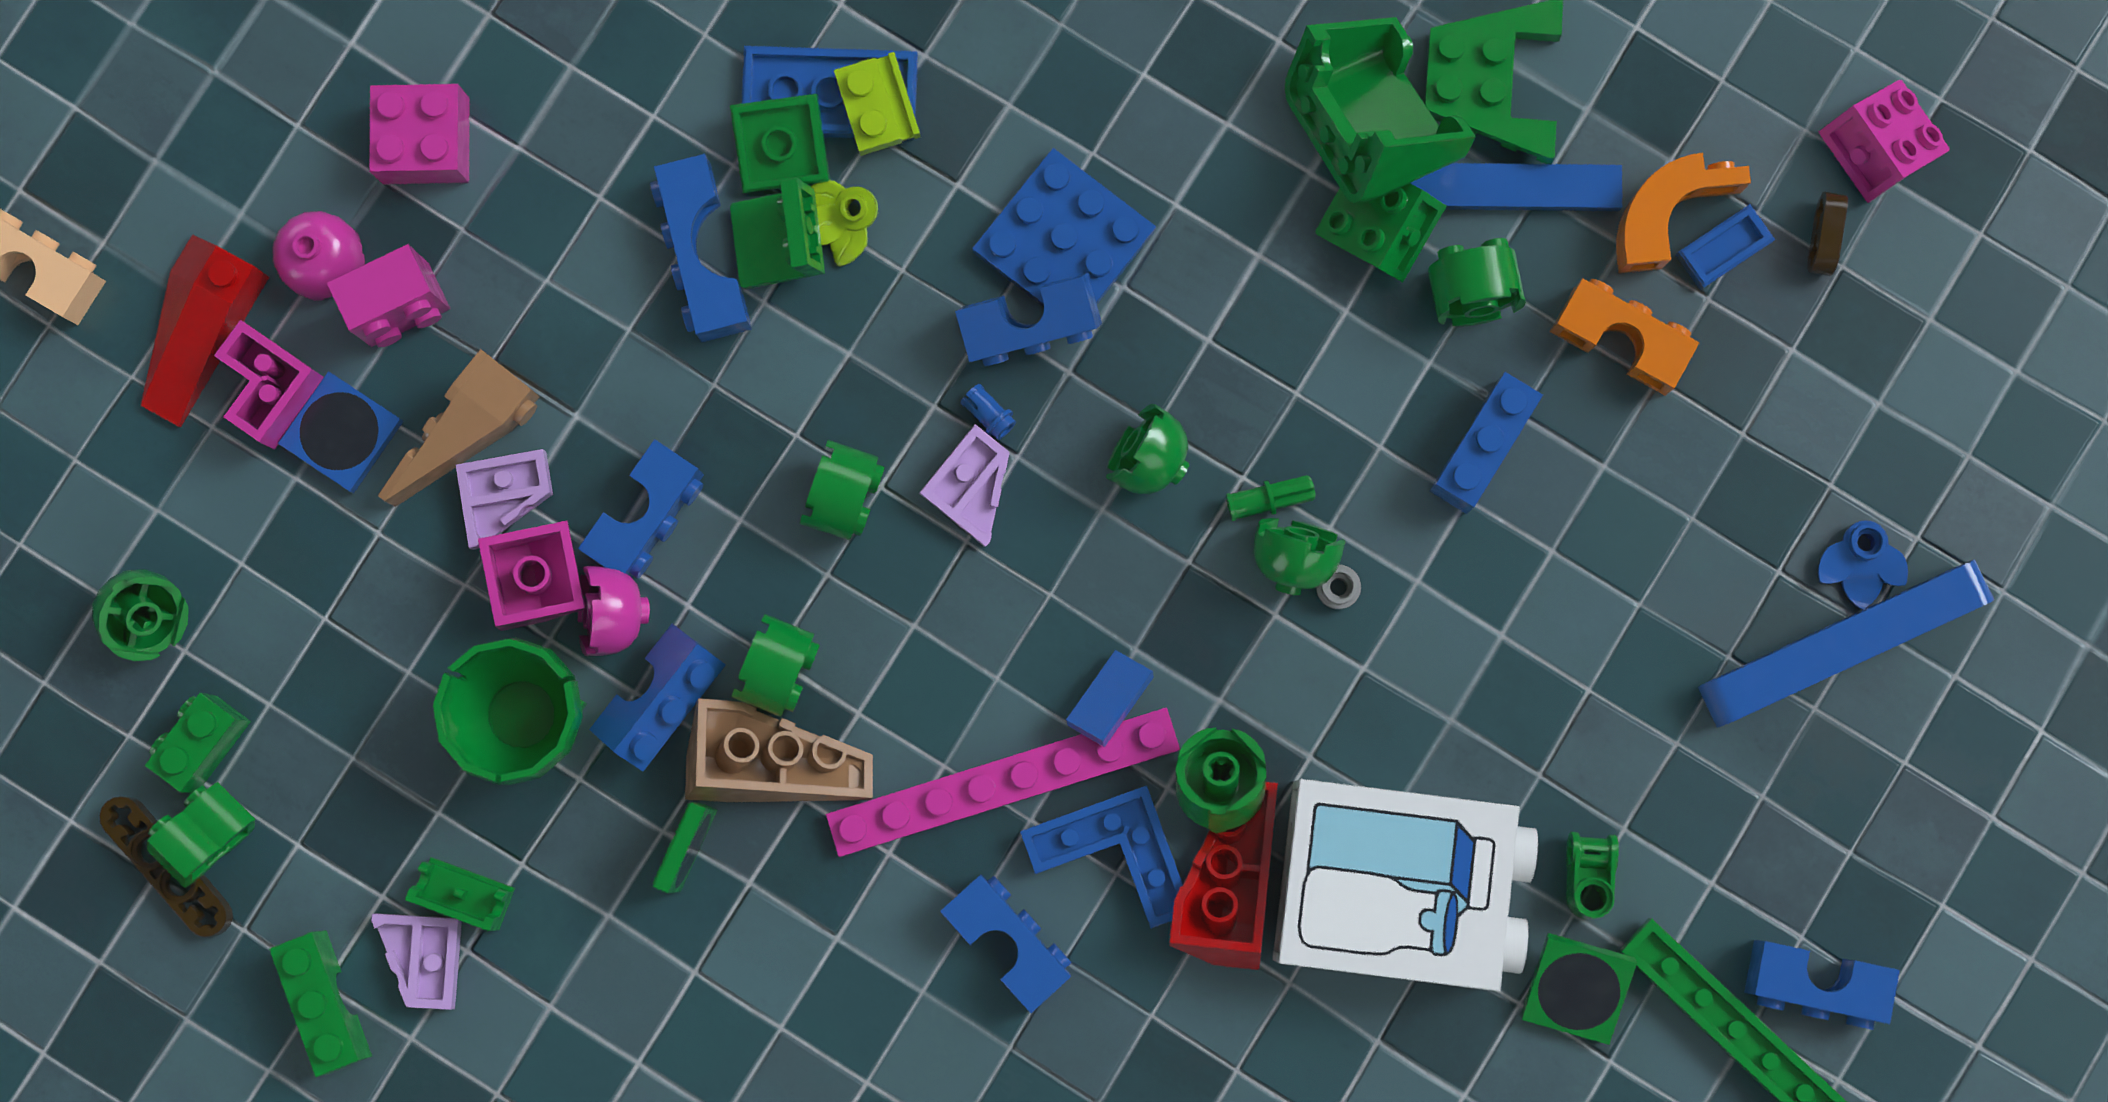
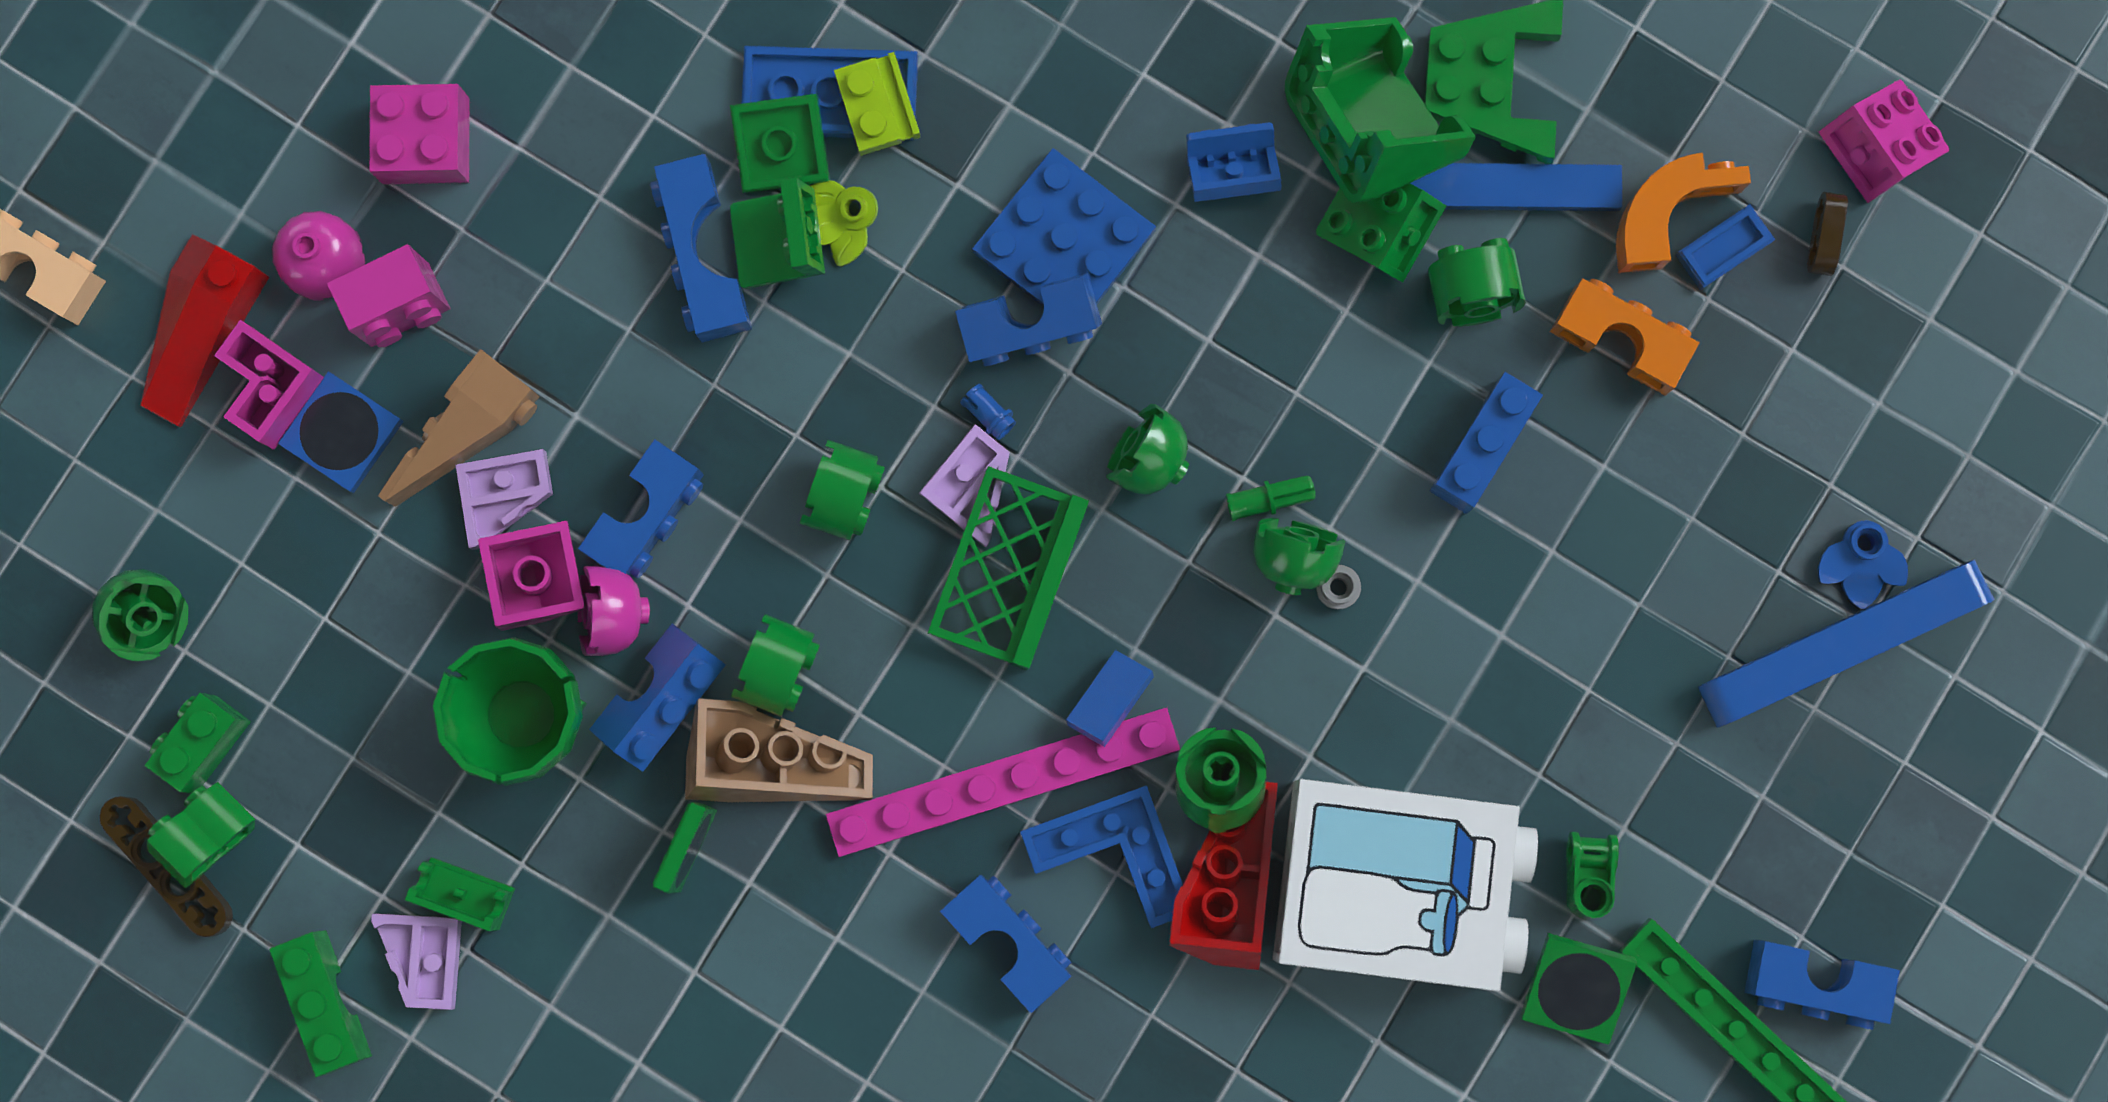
none -> green fence [927,466,1089,670]
none -> blue bracket [1186,122,1281,202]

